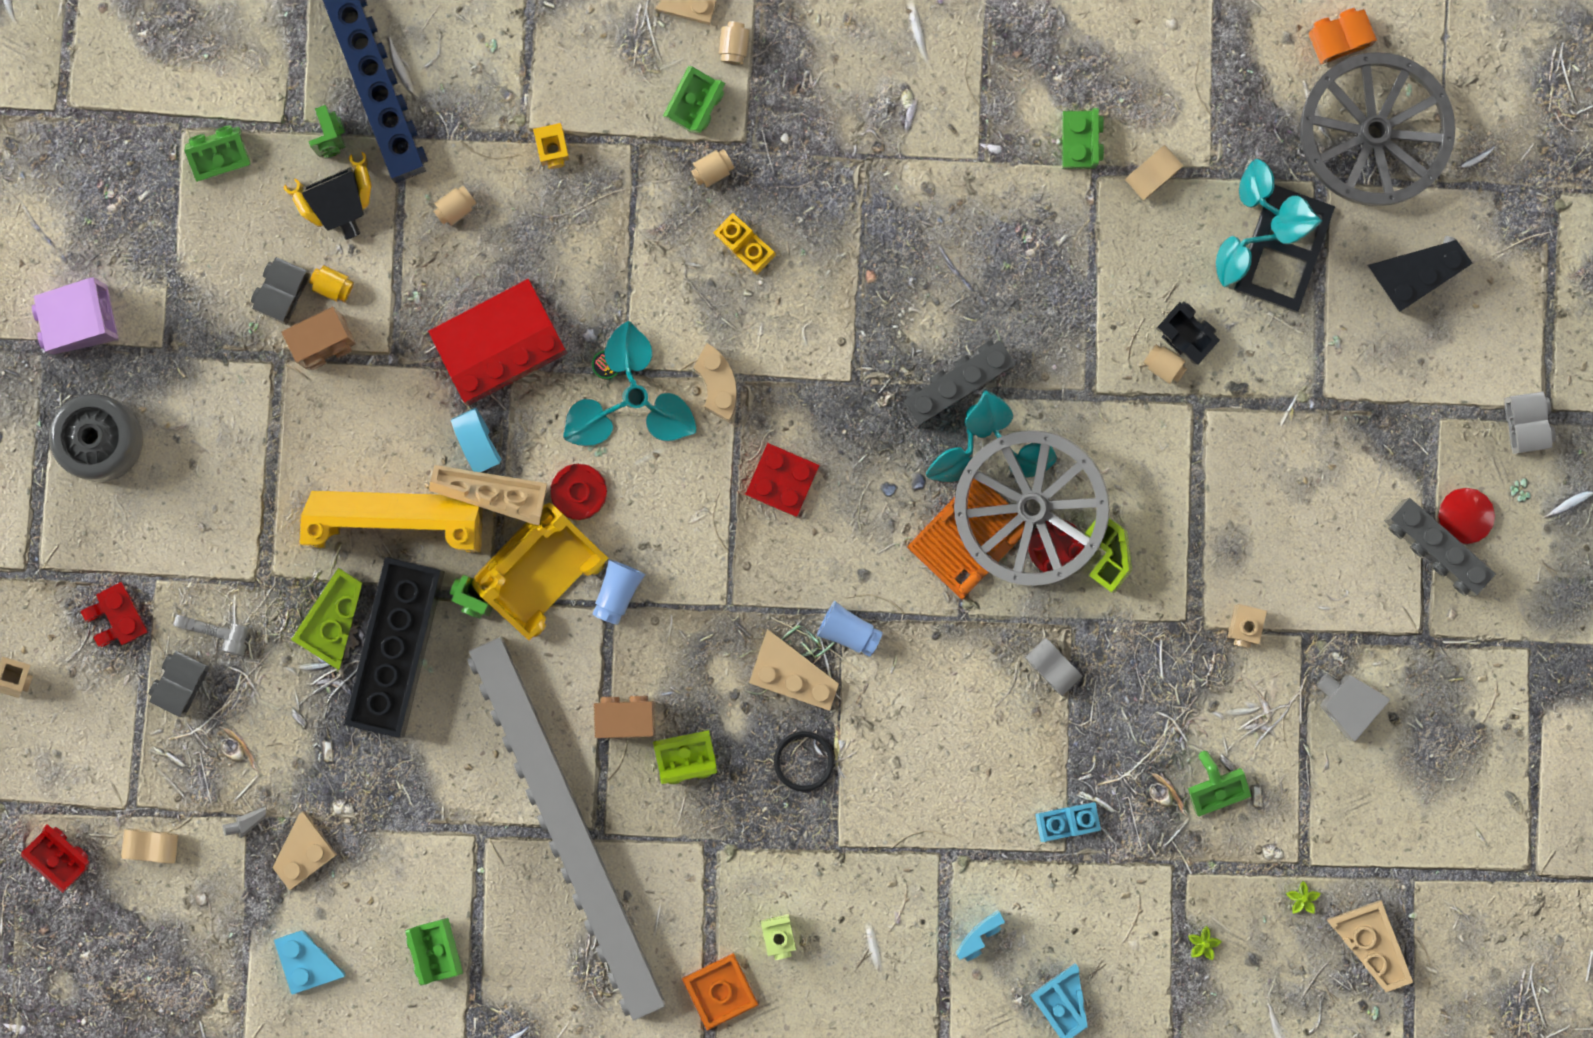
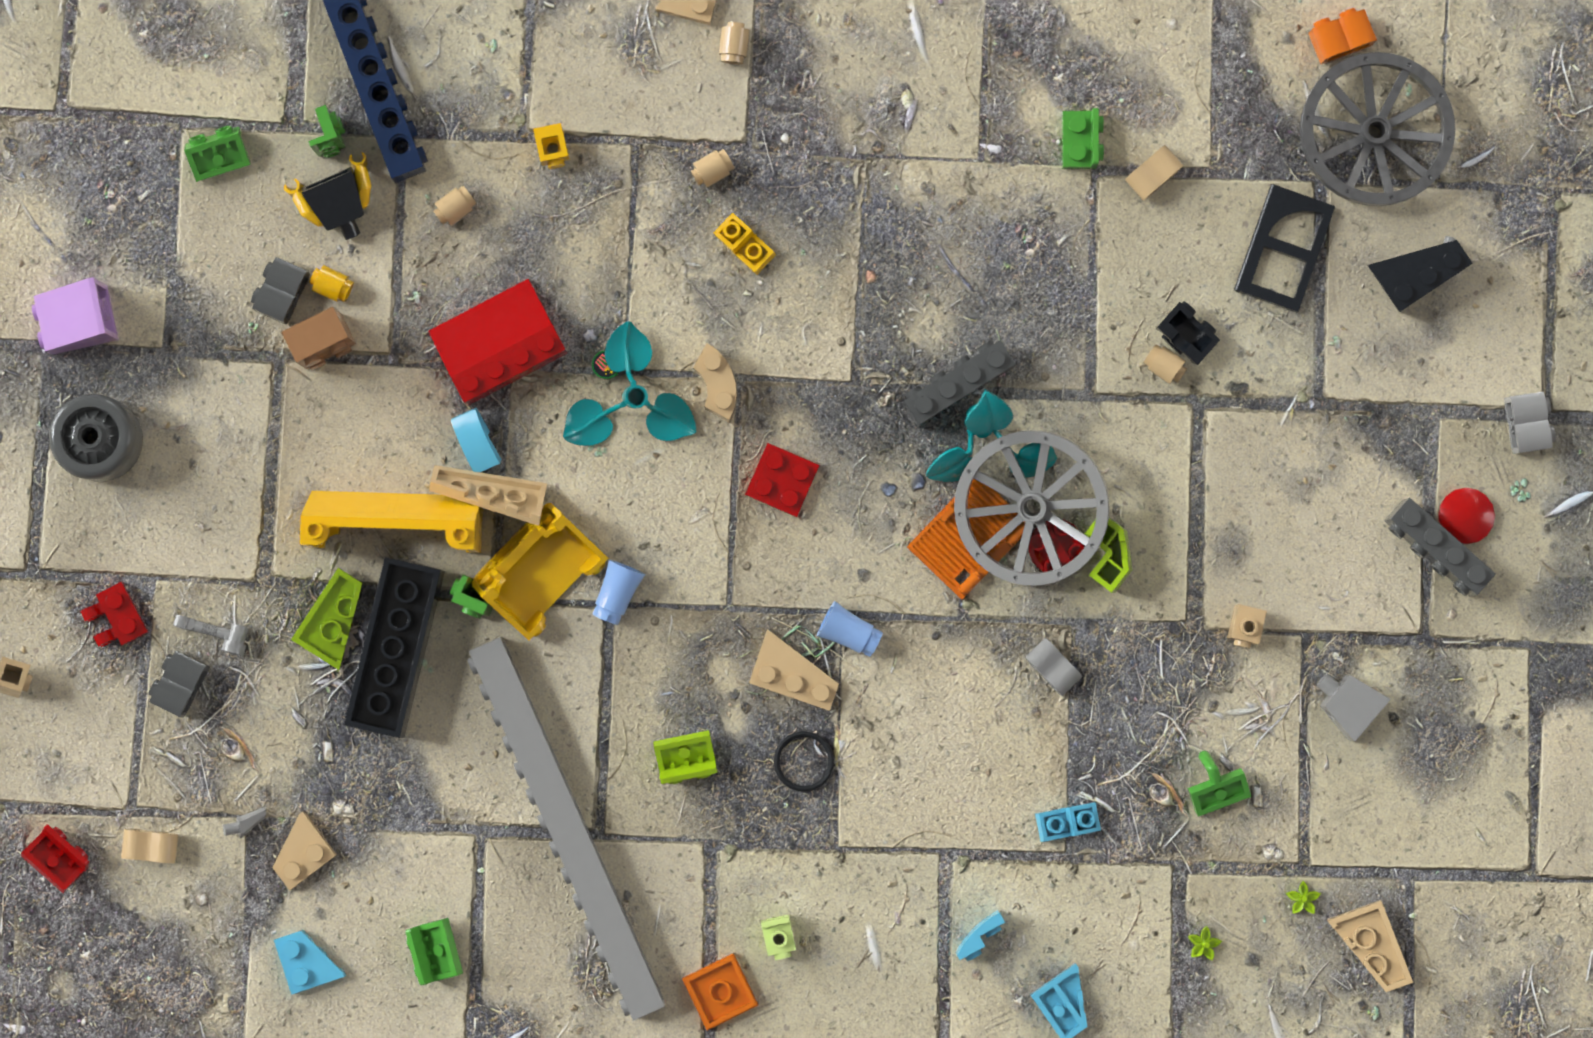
red tile [550,464,607,520] -> none
medium nougat brick [594,696,656,738] -> none
bright green bracket [663,66,725,133] -> none
teal plant [1216,159,1322,288] -> none

